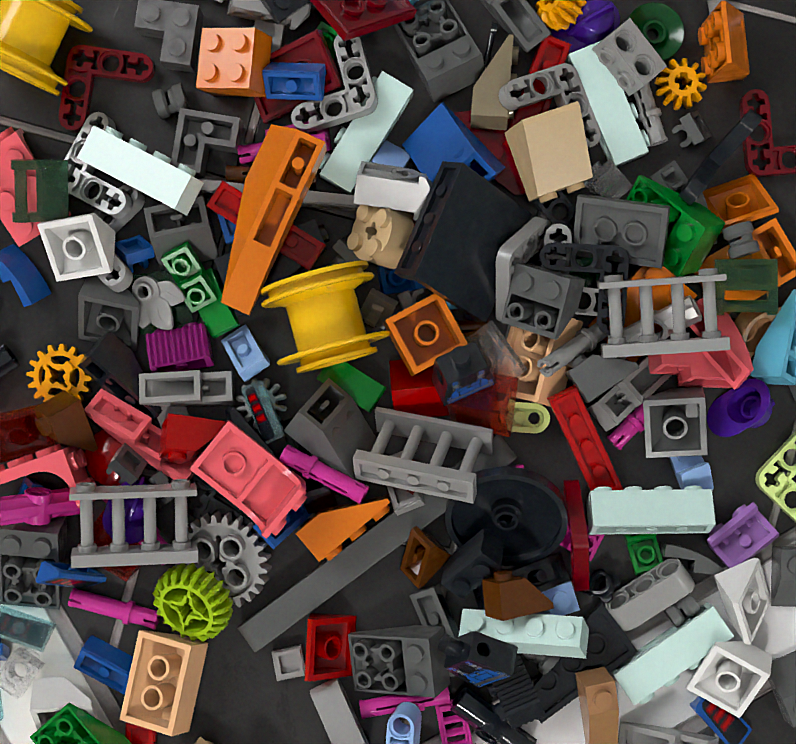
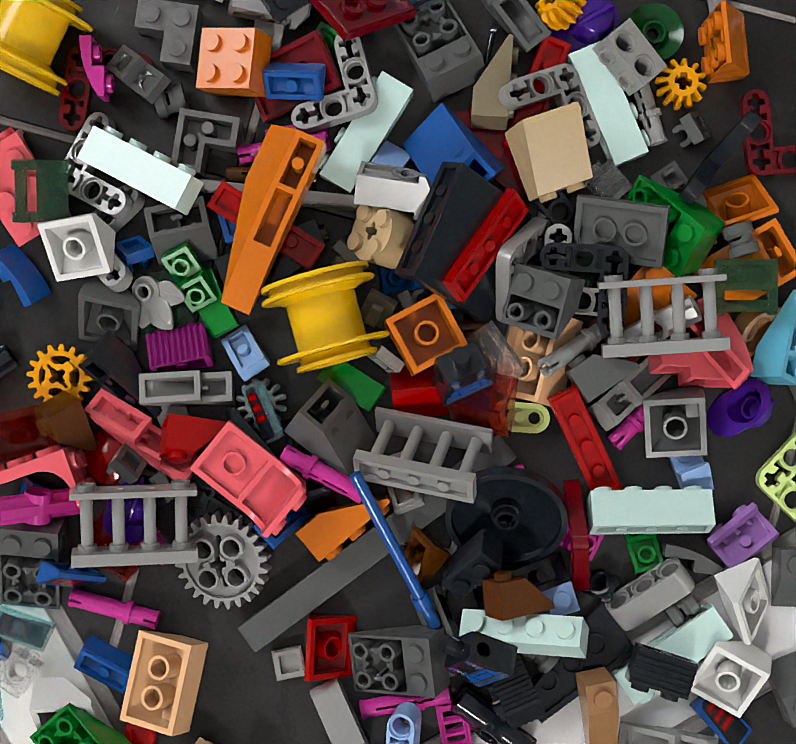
lime gear [152,563,234,642] -> none
none -> dark pink slope [79,35,115,102]
none -> dark grey slope [105,44,171,104]
none -> blue bar [349,471,441,630]
none -> light grey tile [367,345,405,373]
none -> red tile [442,188,529,302]
none -> black brick [625,642,698,702]

